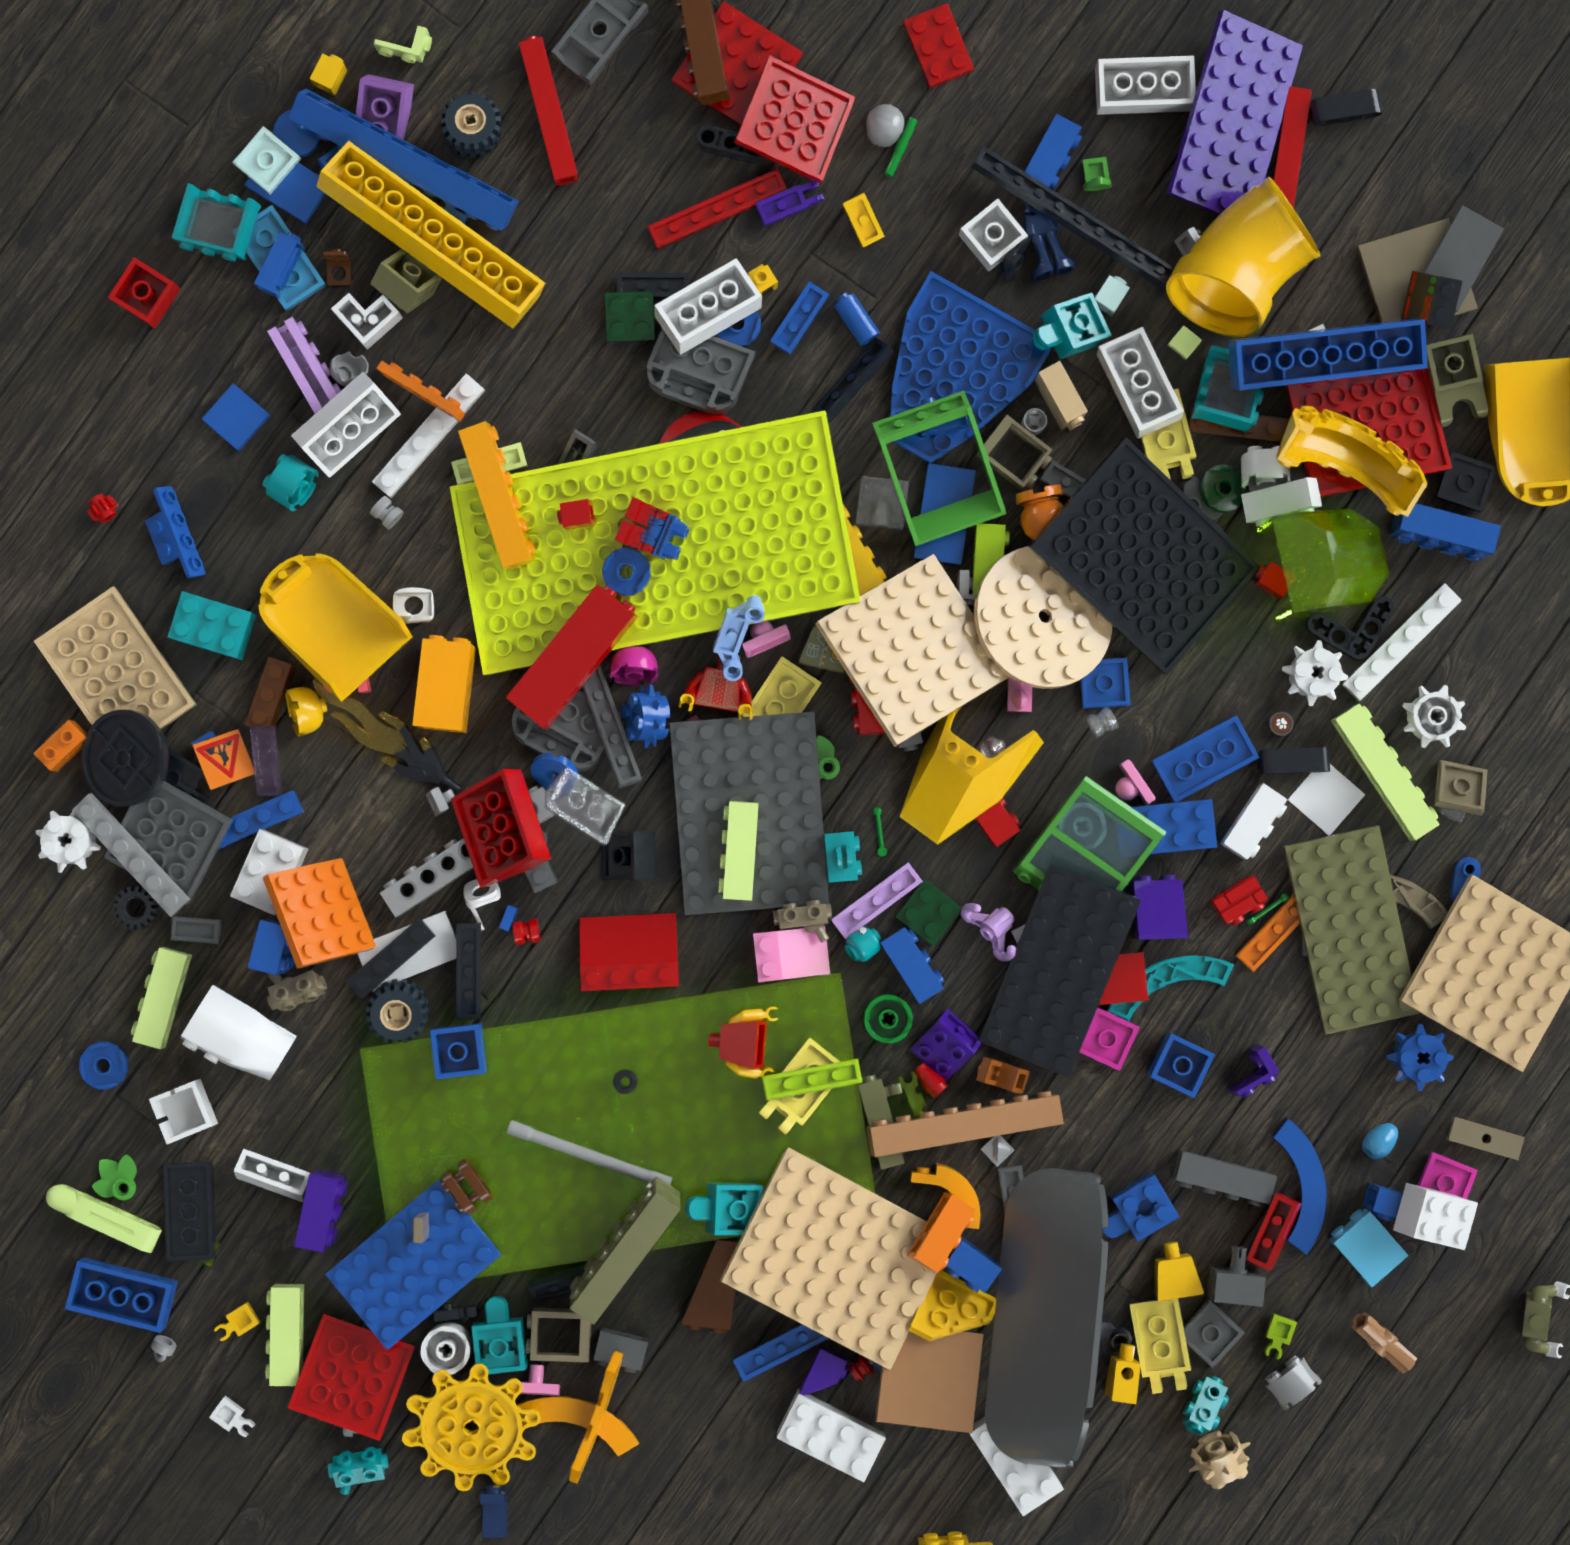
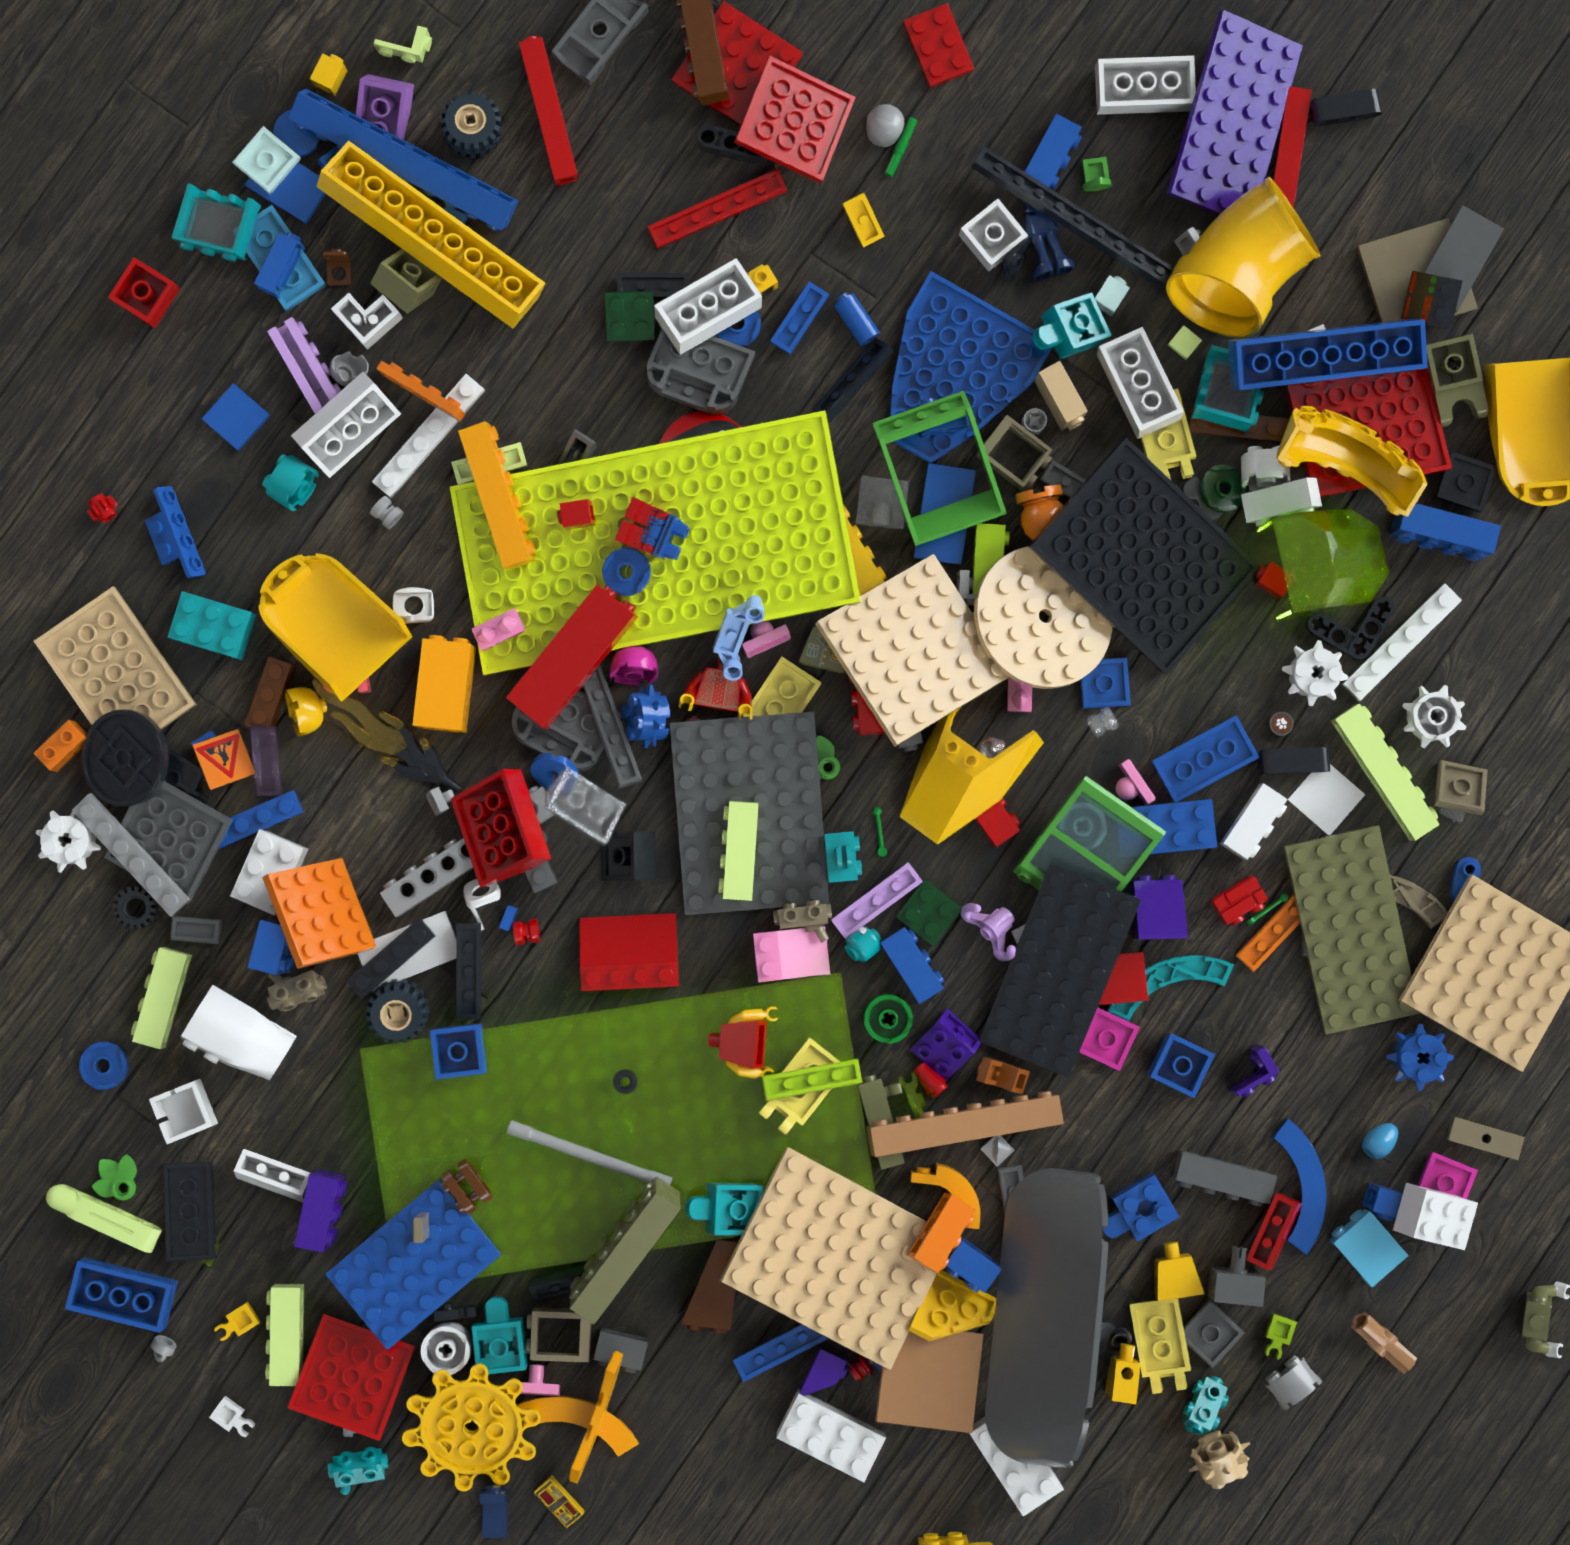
dark purple hinge [755,181,825,227] -> none
none -> bright pink tile [472,608,526,651]
none -> slope [534,1475,585,1528]

